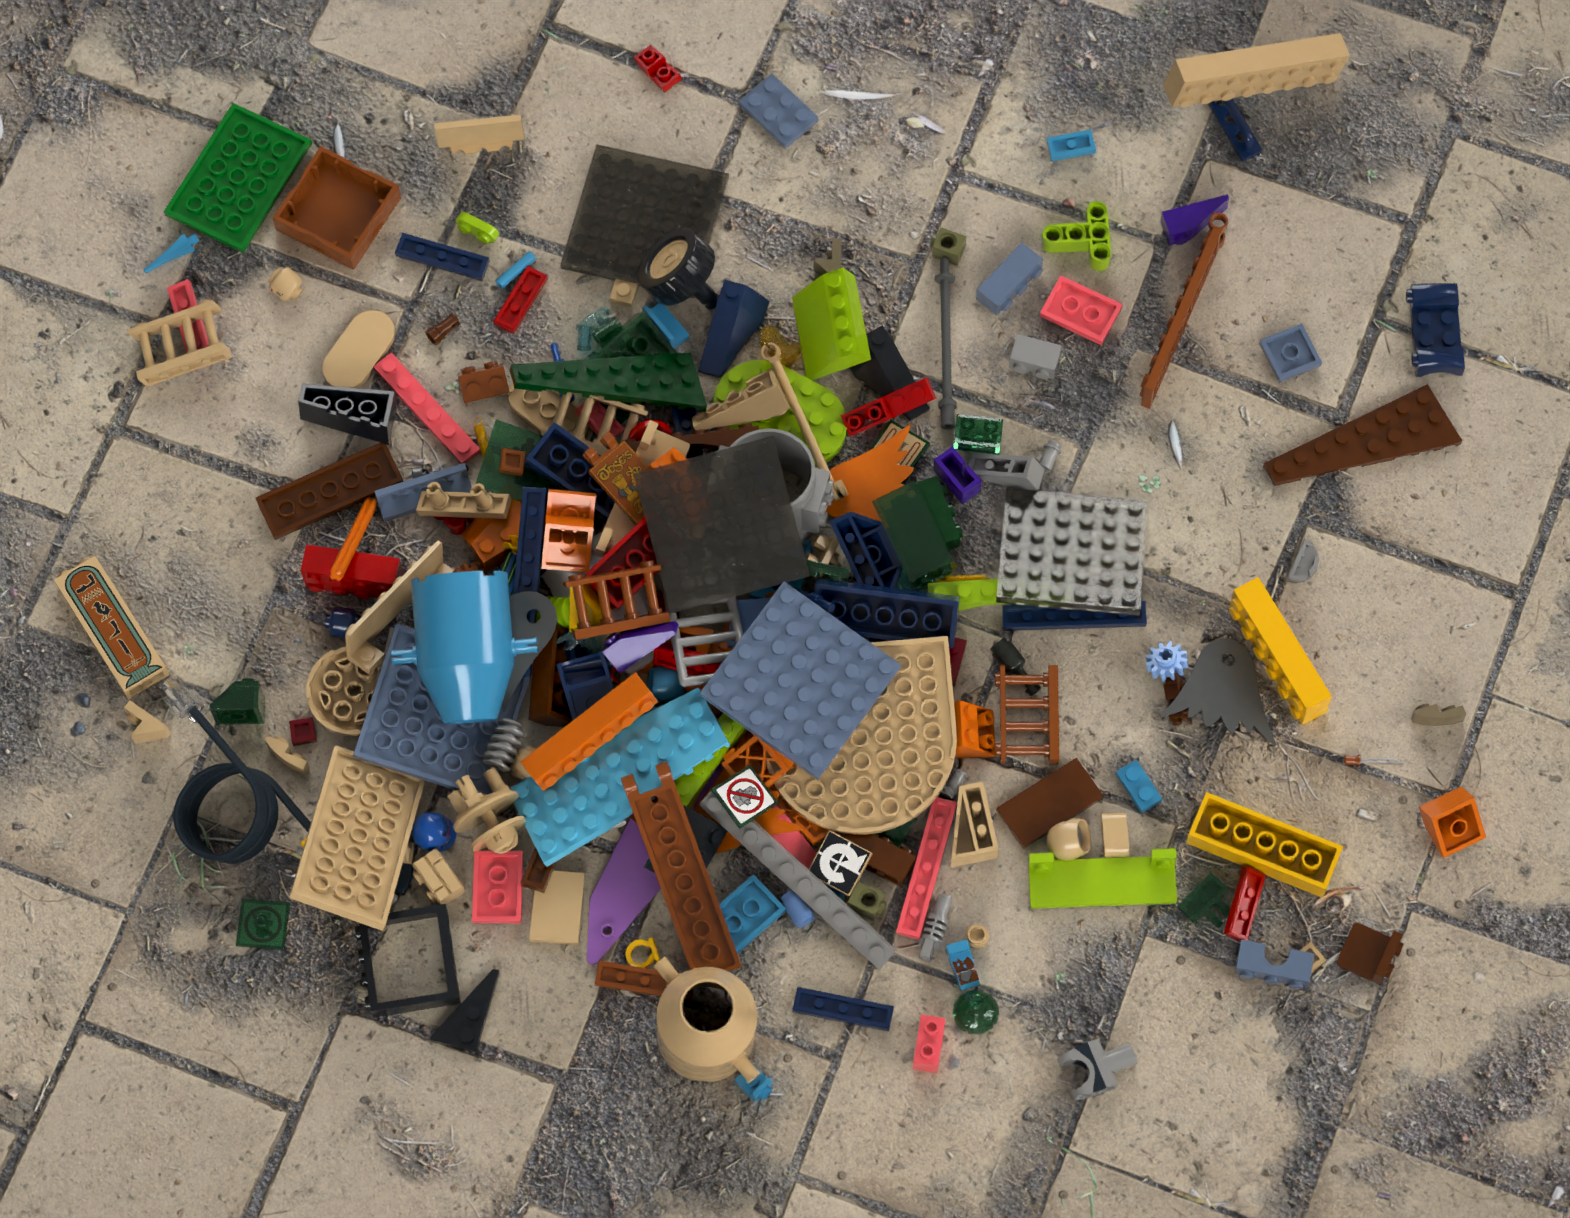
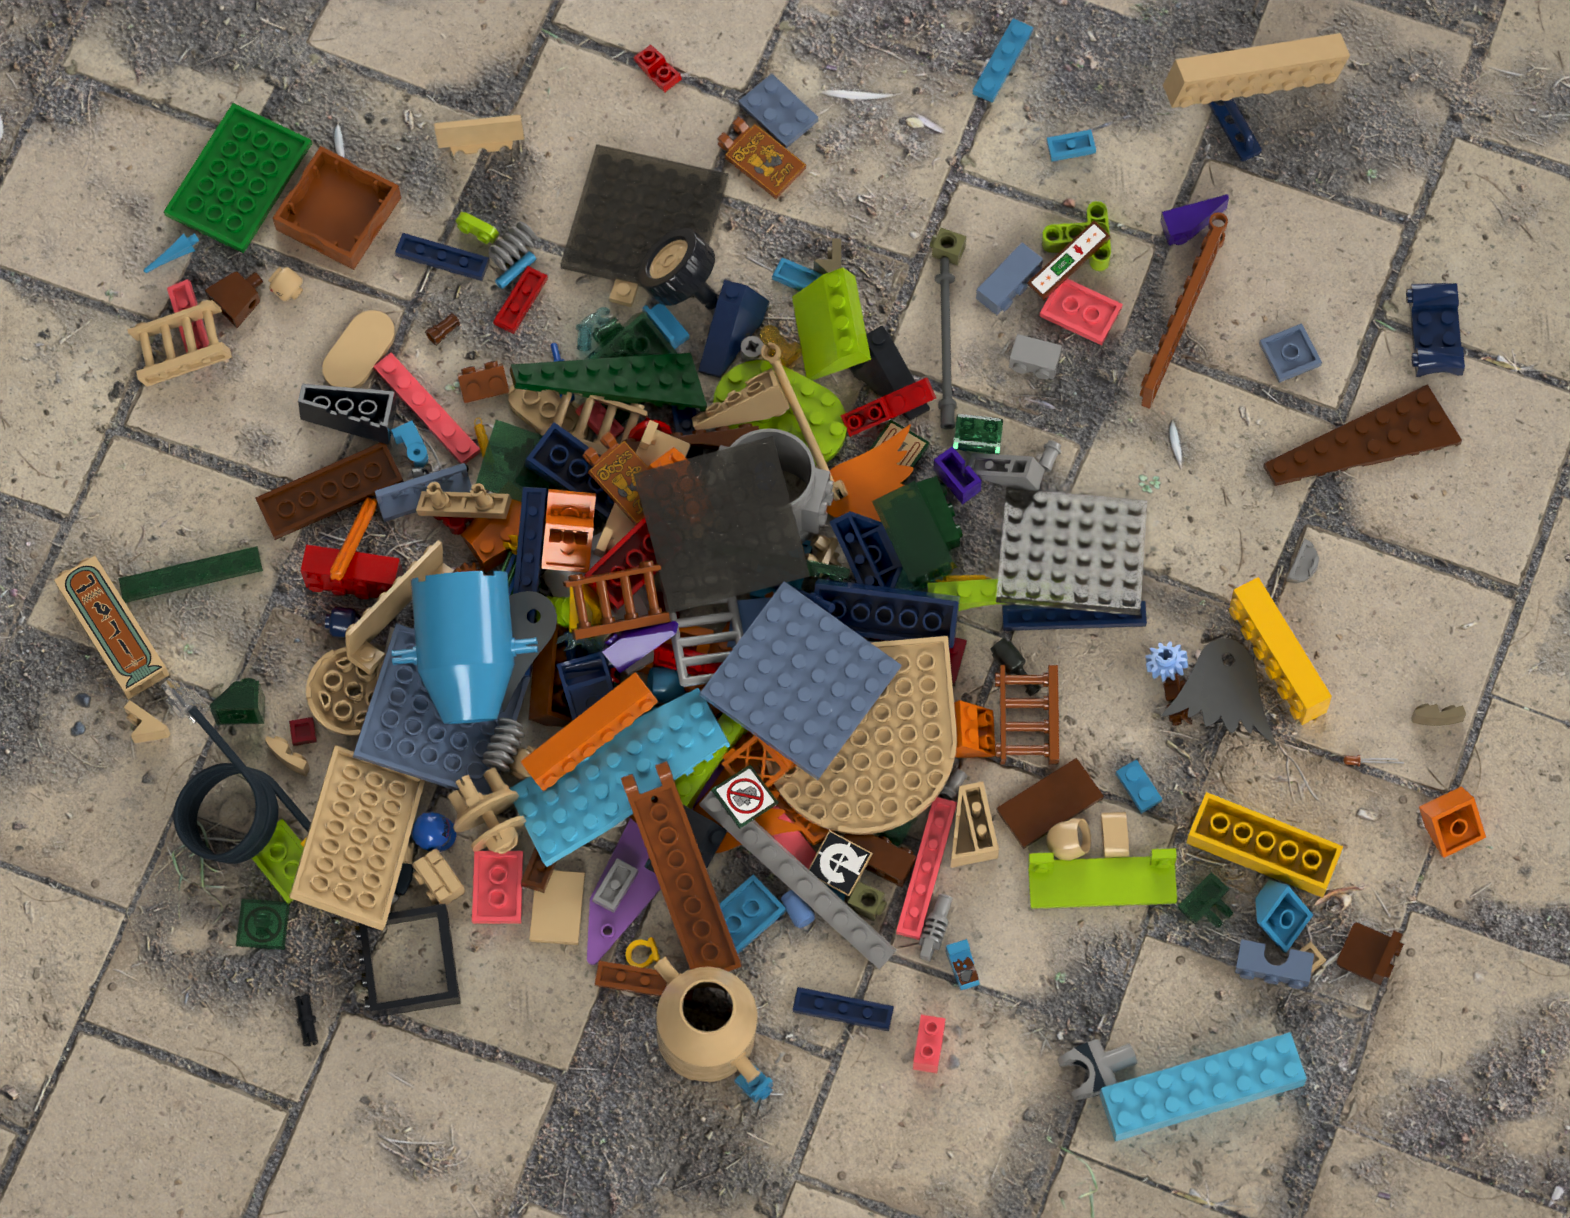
black wing [430,969,500,1053] -> none
dark orange tile [498,448,525,476] -> none
clear green hair [952,990,999,1035] -> none
tan plate [965,924,989,949] -> none
red tile [1224,865,1266,942] -> none
none -> clear green plate [118,546,263,603]
none -> reddish brown torso [205,272,263,328]
none -> lime plate [251,818,304,904]
none -> black pin [294,995,319,1047]
none -> dark azure leg [391,421,429,467]
none -> light grey piece [488,221,538,271]
none -> light grey plate [592,858,638,913]
none -> dark orange tile [717,117,806,199]
none -> light grey wheel [741,336,764,362]
none -> dark azure tile [772,257,823,291]
none -> dark azure plate [972,18,1033,103]
none -> tile [1027,220,1111,301]
none -> medium azure brick [1099,1032,1307,1142]
none -> dark azure slope [1255,880,1313,953]

